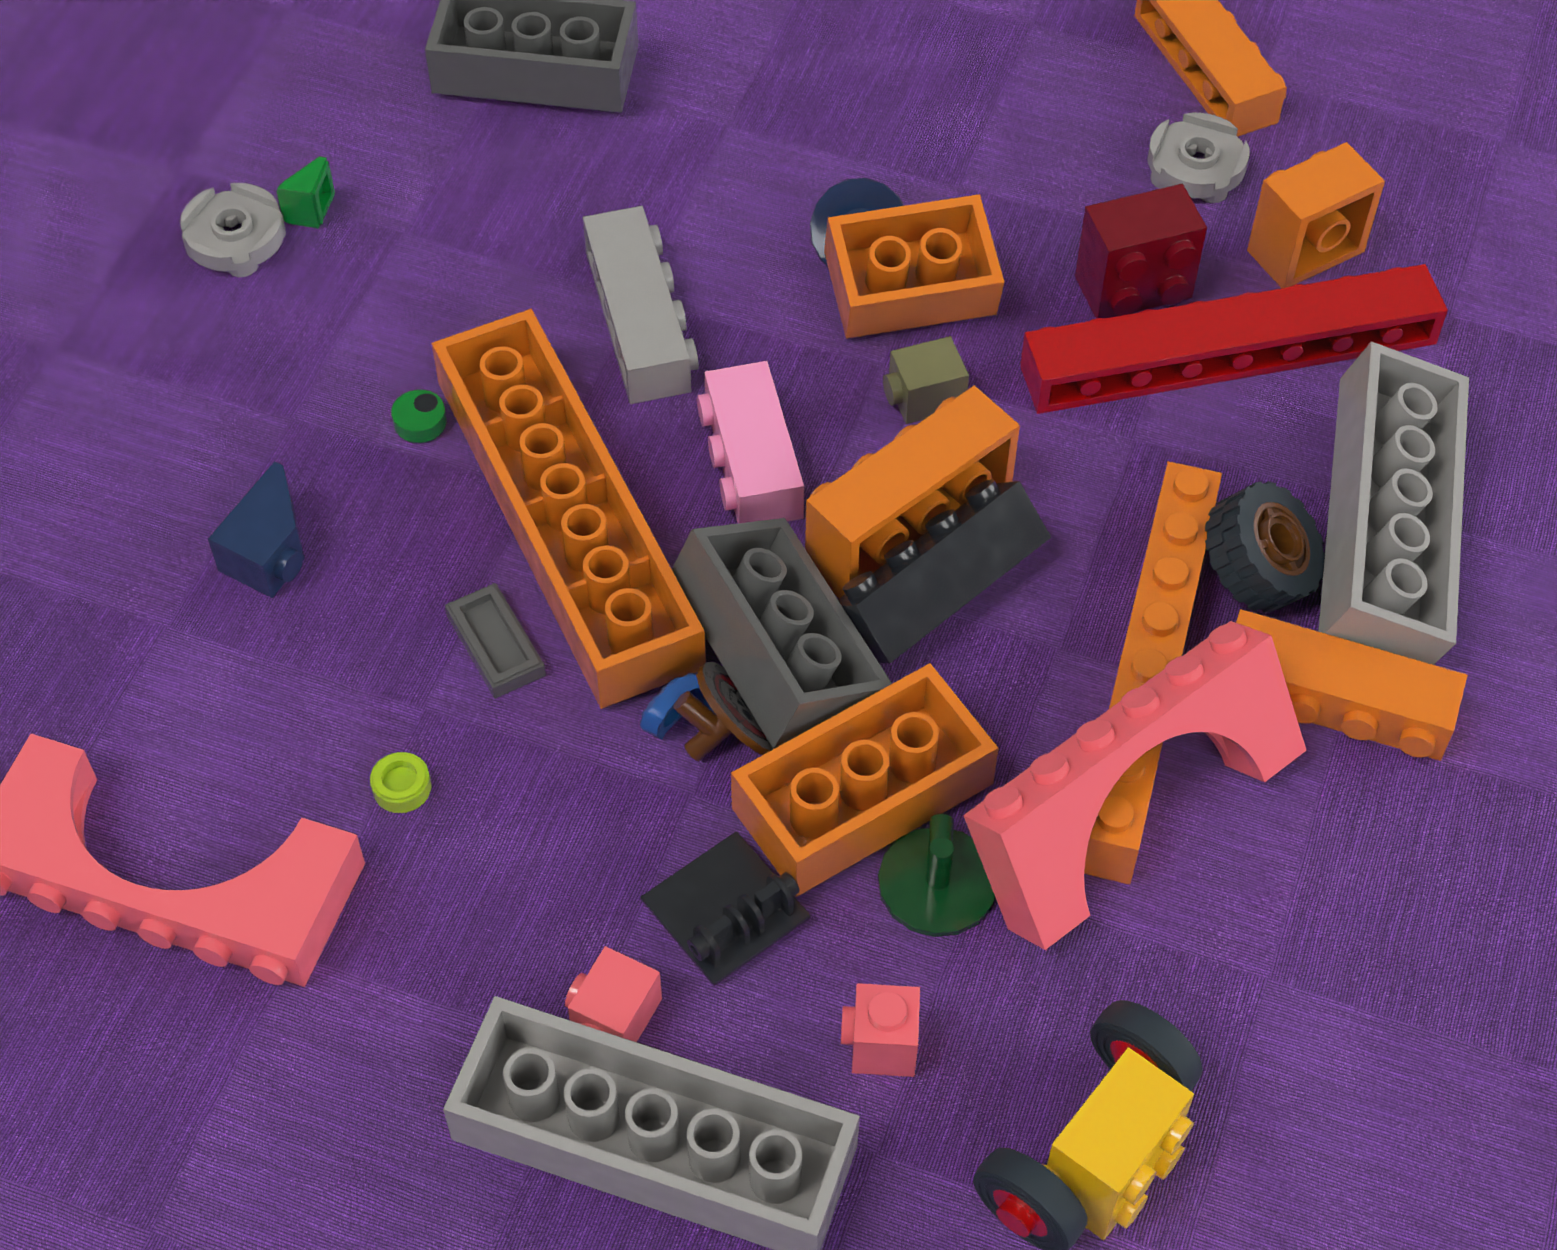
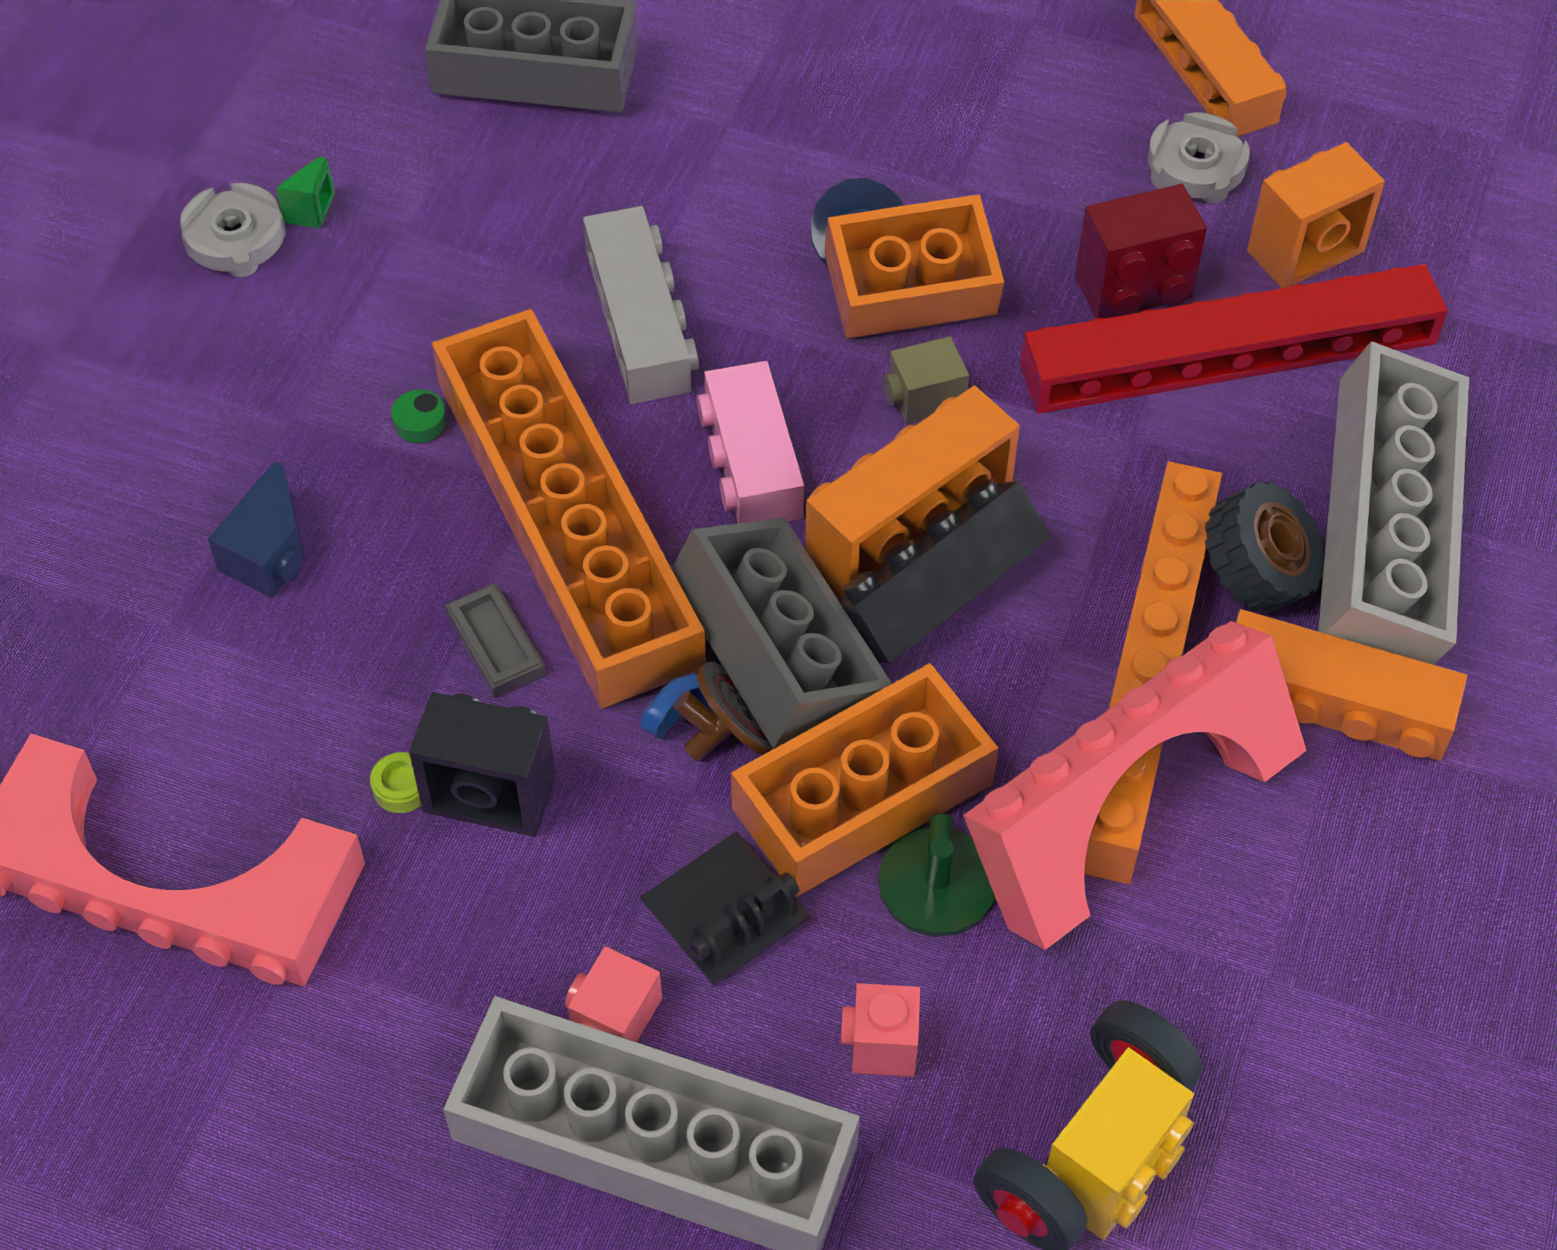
none -> black brick [409,692,556,837]

